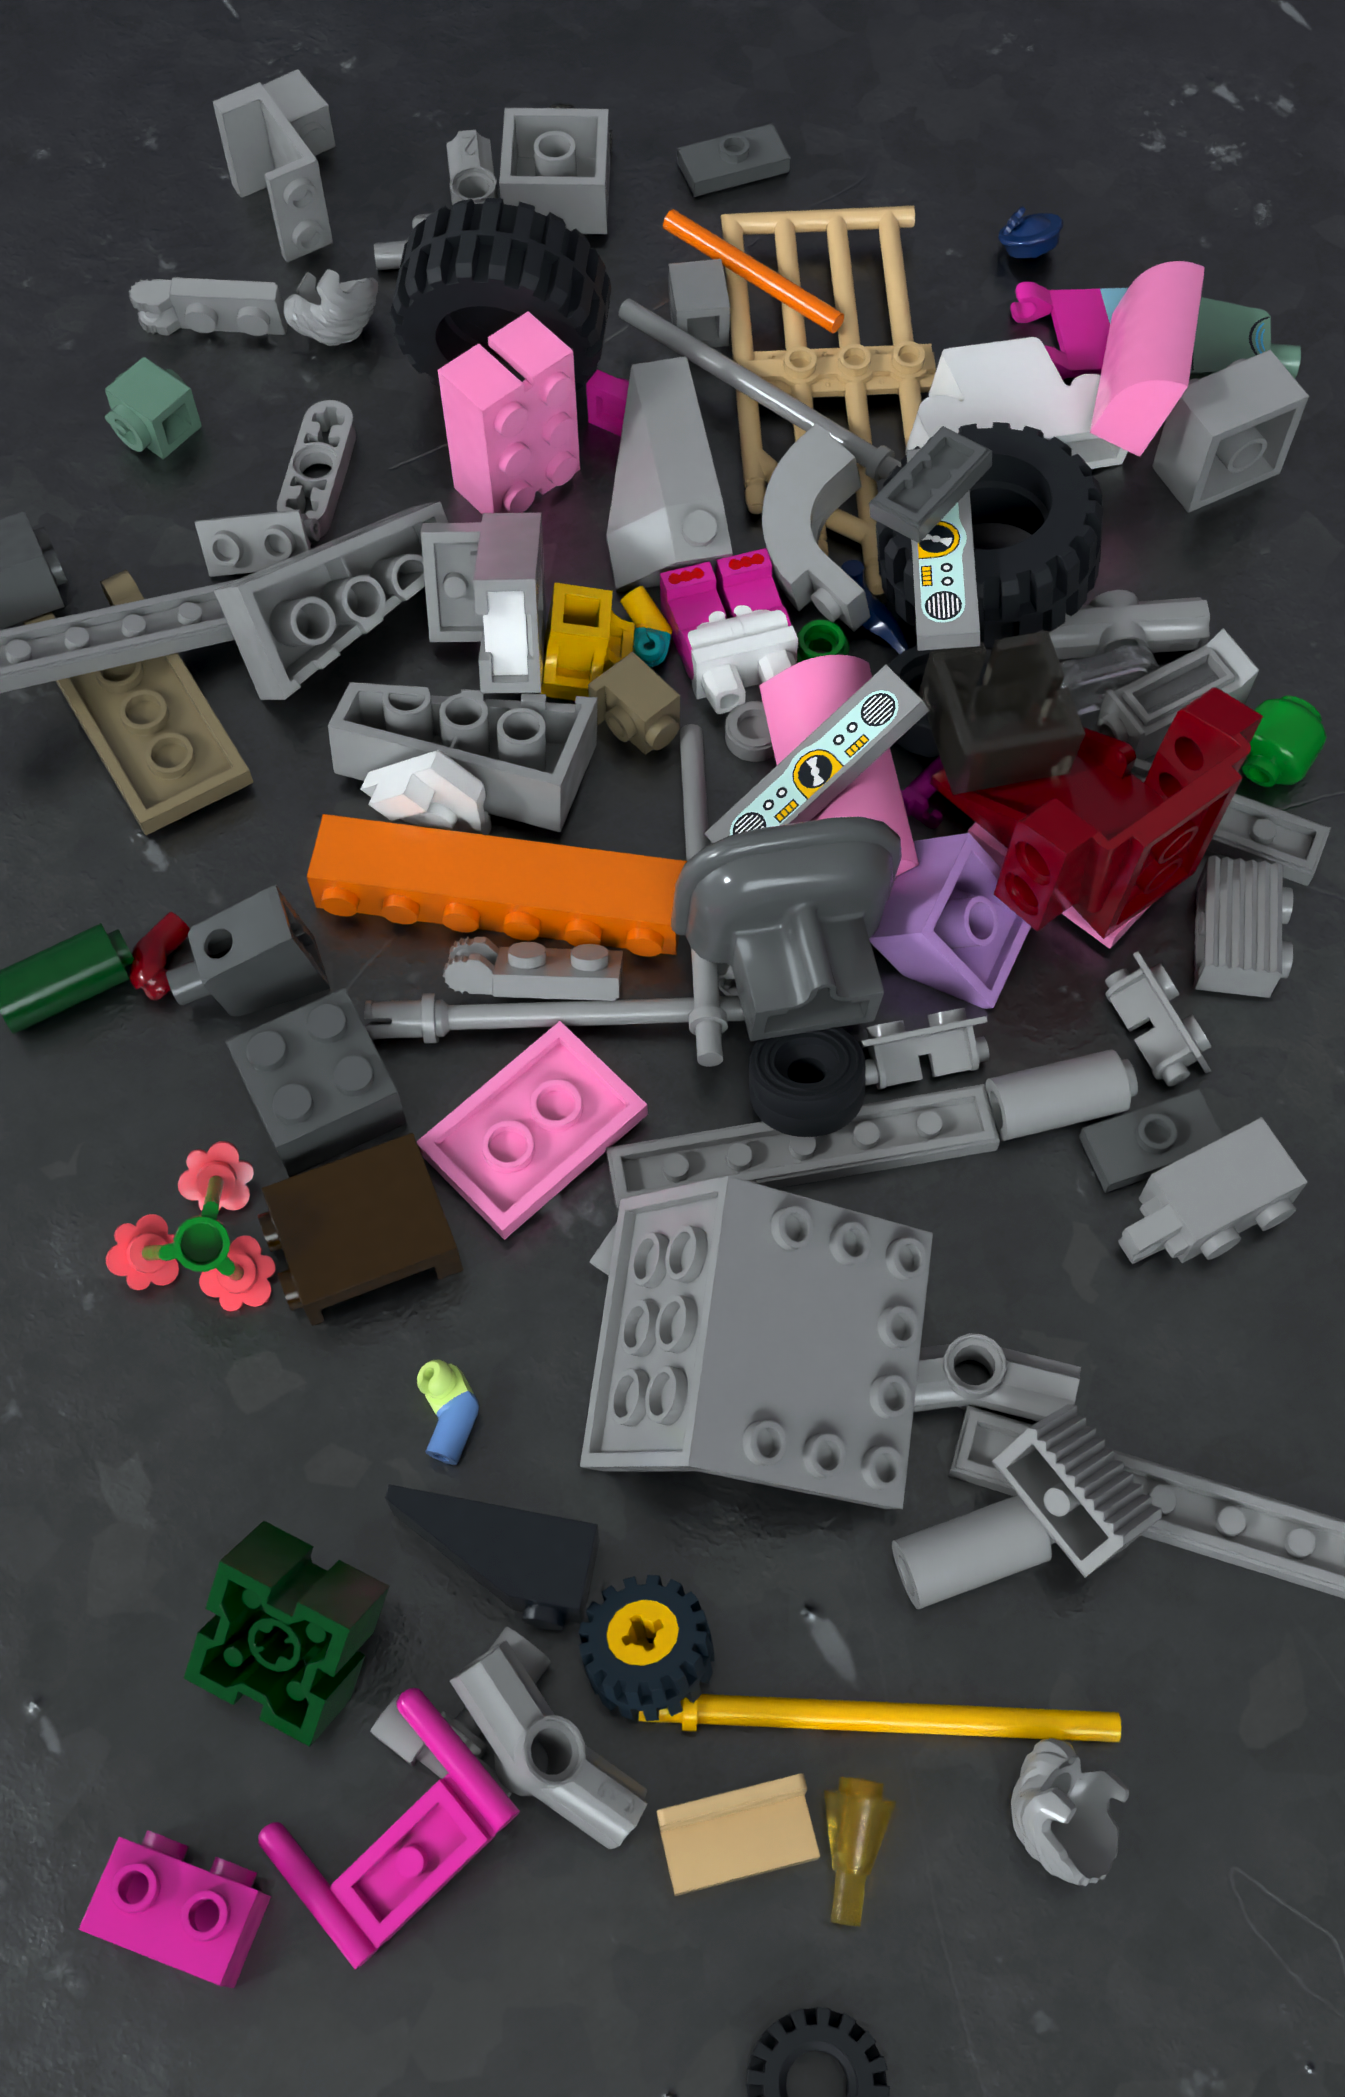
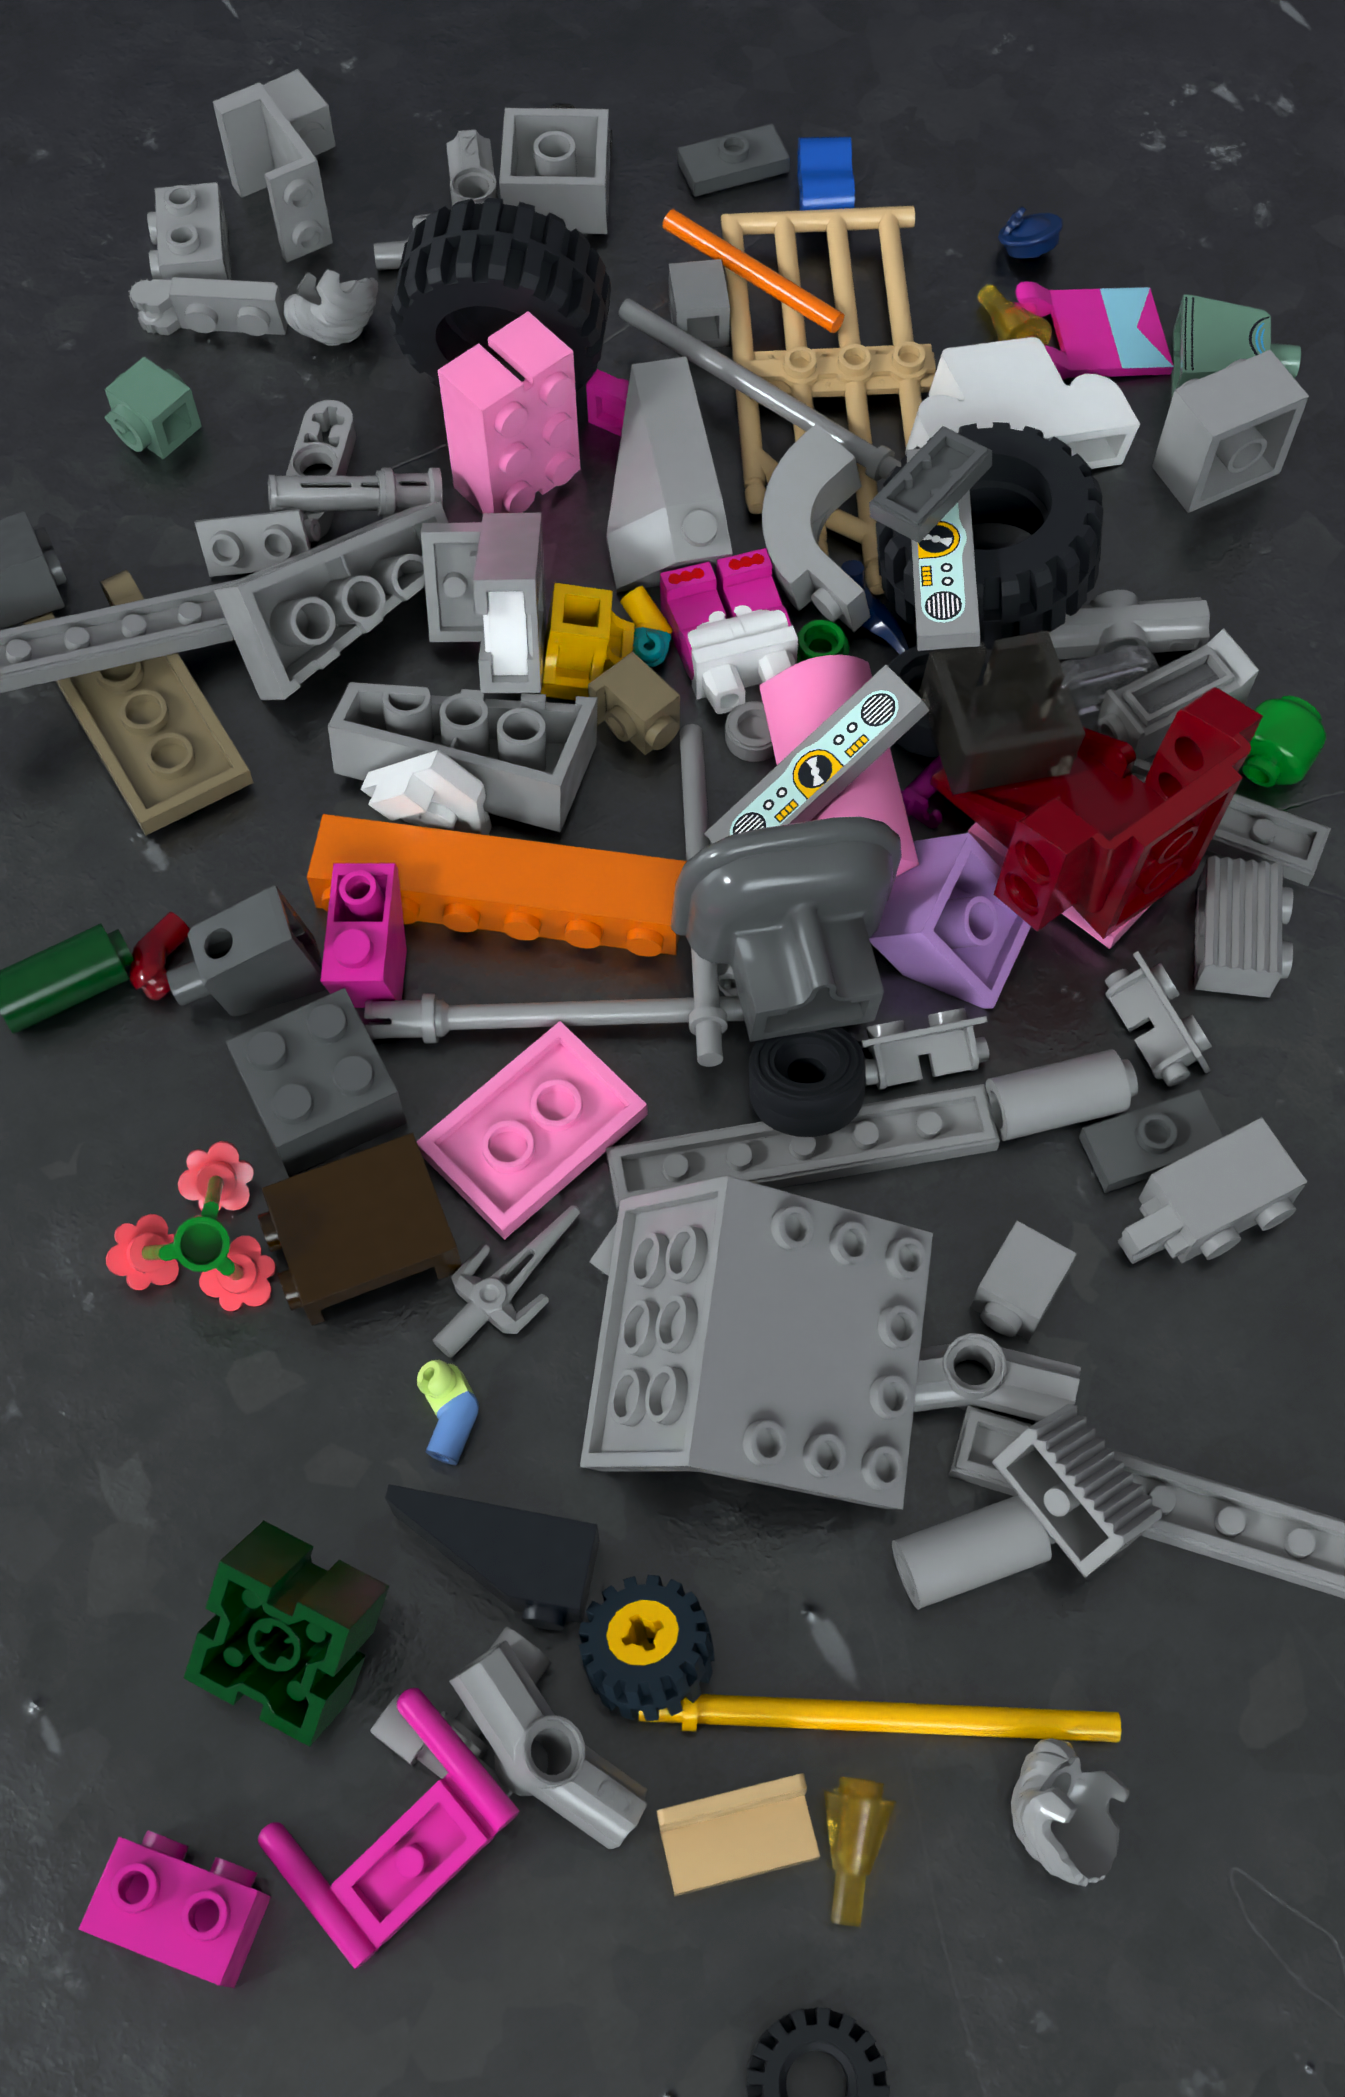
light grey hinge [443,936,623,1001] -> none
bright pink brick [1090,261,1205,457] -> none
none -> light grey brick [147,182,231,280]
none -> light grey pin [268,467,443,518]
none -> dark pink slope [320,863,407,1008]
none -> light grey piece [433,1205,580,1358]
none -> blue axle [797,137,855,210]
none -> light grey brick [970,1221,1077,1341]
none -> clear yellow cone [978,284,1052,346]

